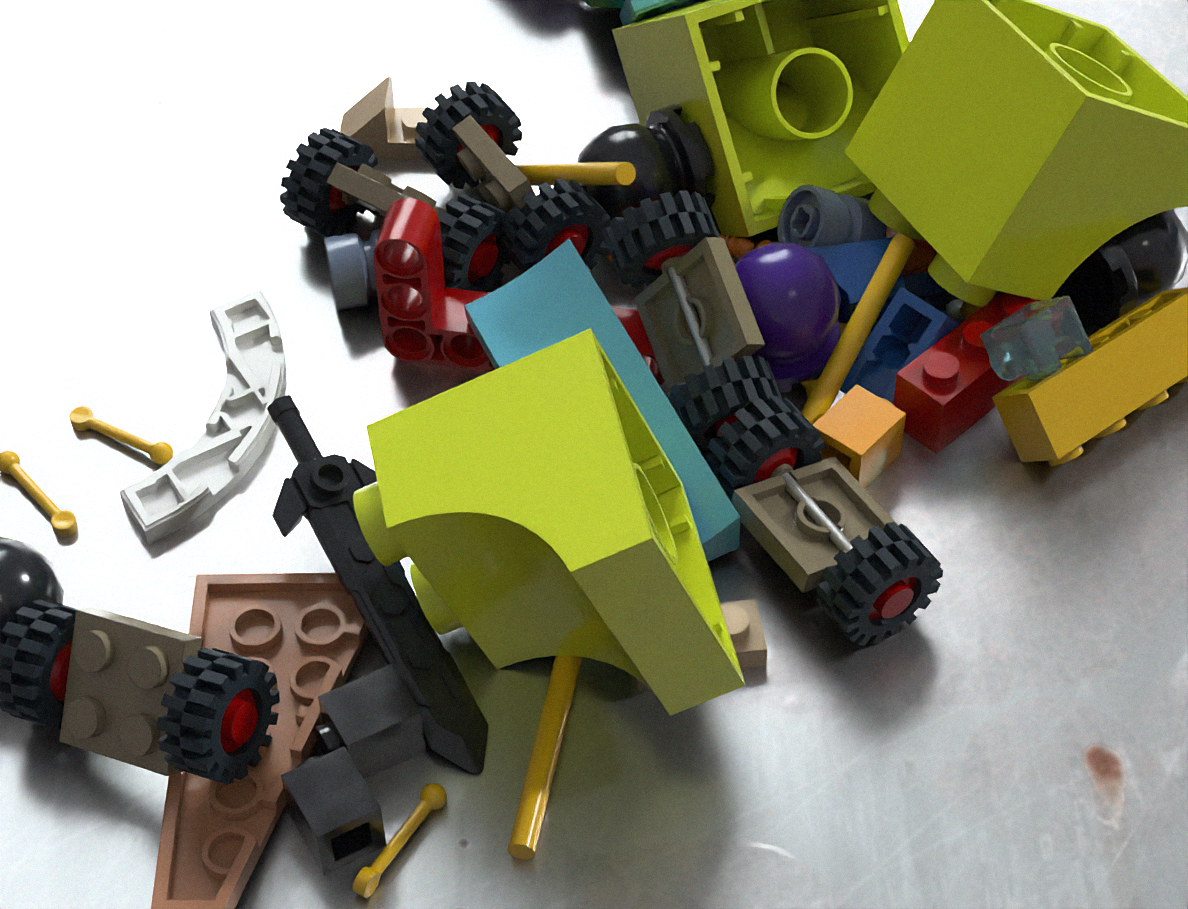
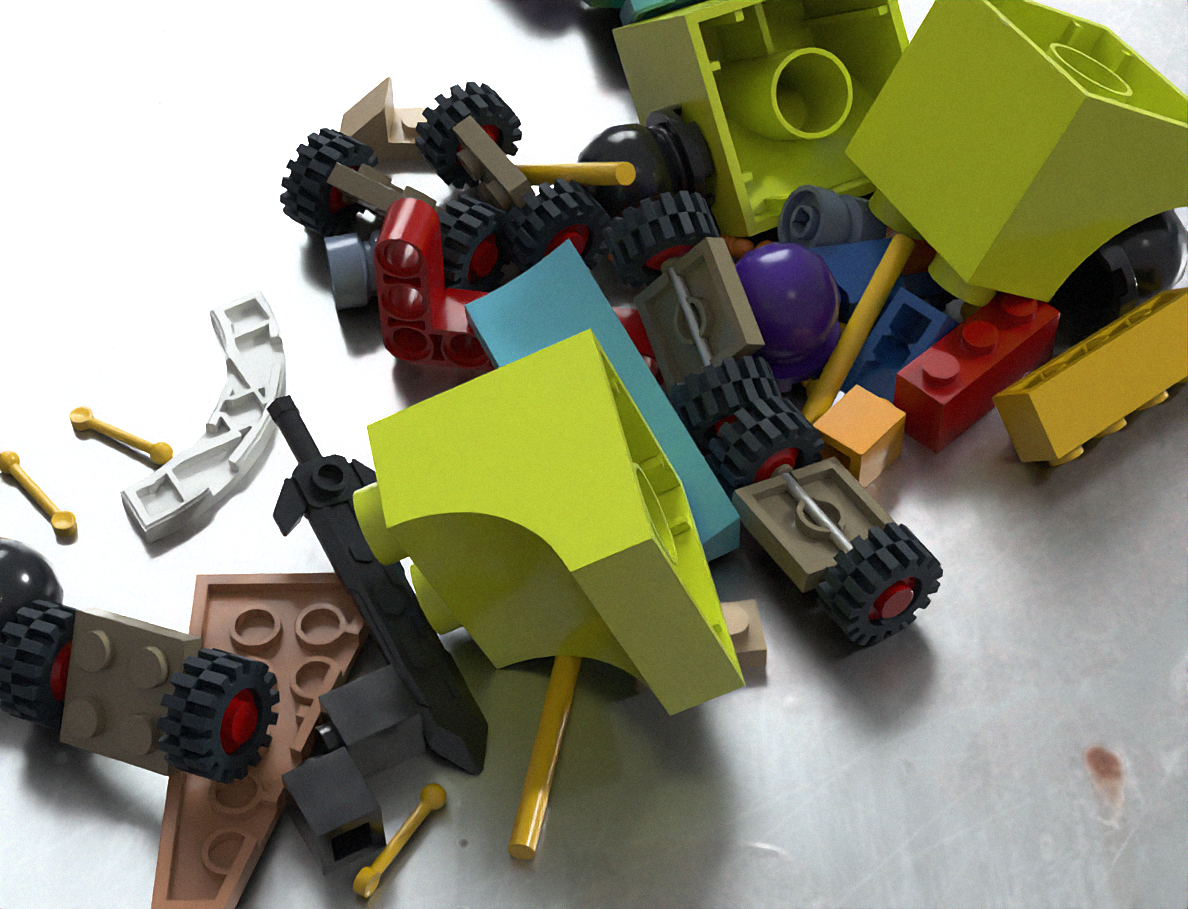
clear light blue brick [980,295,1093,381] -> none

